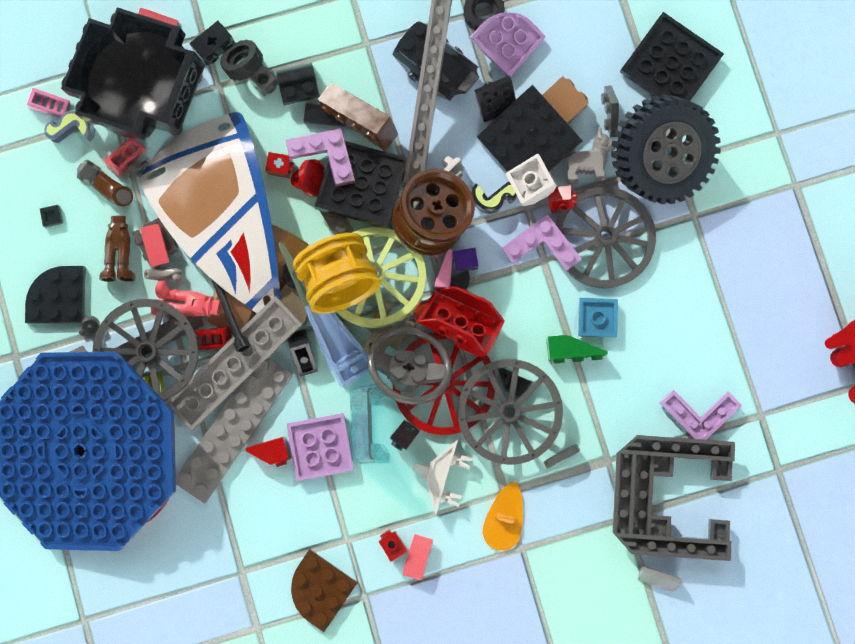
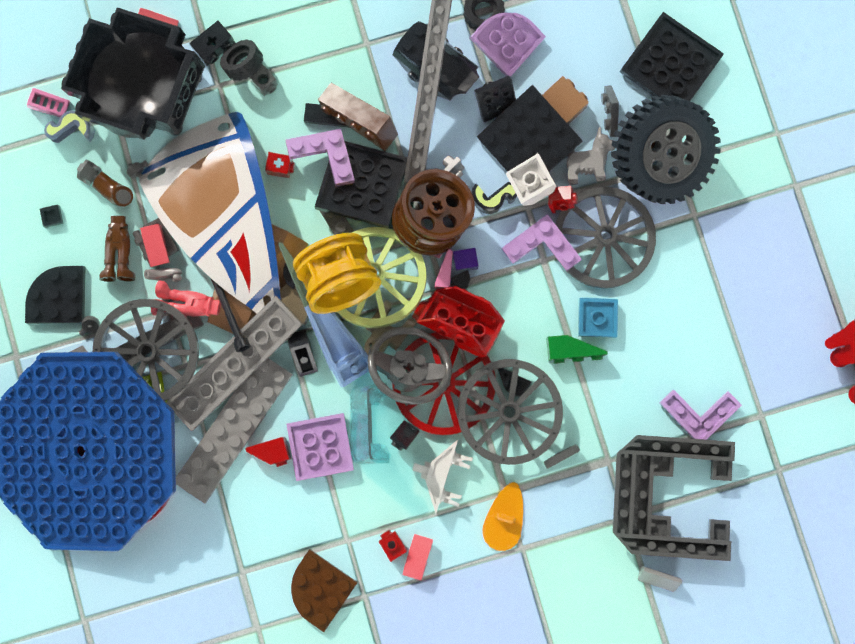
coral slope [105,138,146,178] -> none
red slope [195,327,232,350] -> none
black brick [276,63,320,106] -> none
red tile [290,159,325,197] -> none

